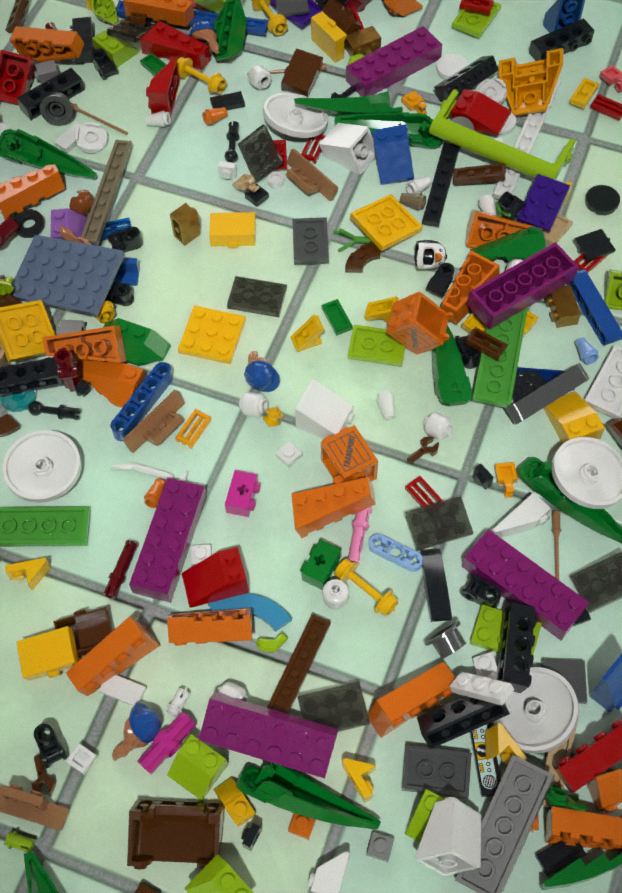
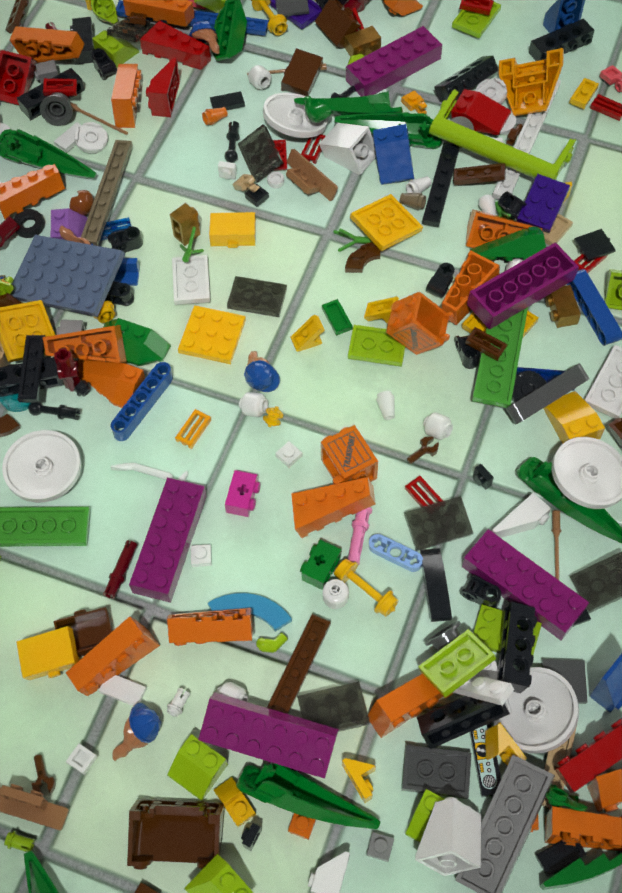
yellow slope [5,558,50,590] -> none
black piece [34,723,68,769] -> none
medium nougat bracket [123,390,185,453] -> none
dark pink piece [137,712,196,775] -> none
green tile [140,53,166,76] -> none
orange cone [144,479,165,508] -> none
white cone [145,111,171,127] -> none
yellow piece [177,57,227,94] -> none
red slope [182,547,249,608] -> none
dark grey plate [292,217,329,265] -> none
white slope [295,379,355,439] -> none
yellow container [311,11,347,63] -> none
piece [414,240,447,269] -> none
green piece [432,324,473,406] -> none
white tile [436,54,468,79] -> none
light orange plate [494,462,518,498] -> none
light blue cone [575,337,599,364] -> none
black tile [585,185,620,215] -> none
none -> black tile [18,335,45,402]
none -> red tile [43,78,77,96]
none -> orange wedge [111,64,142,128]
none -> white plate [172,255,210,305]
none -> bright green plant [180,227,204,262]
none -> green hair [302,96,332,123]
none -> lime plate [418,629,496,698]
none -> reddish brown bar [506,124,523,146]

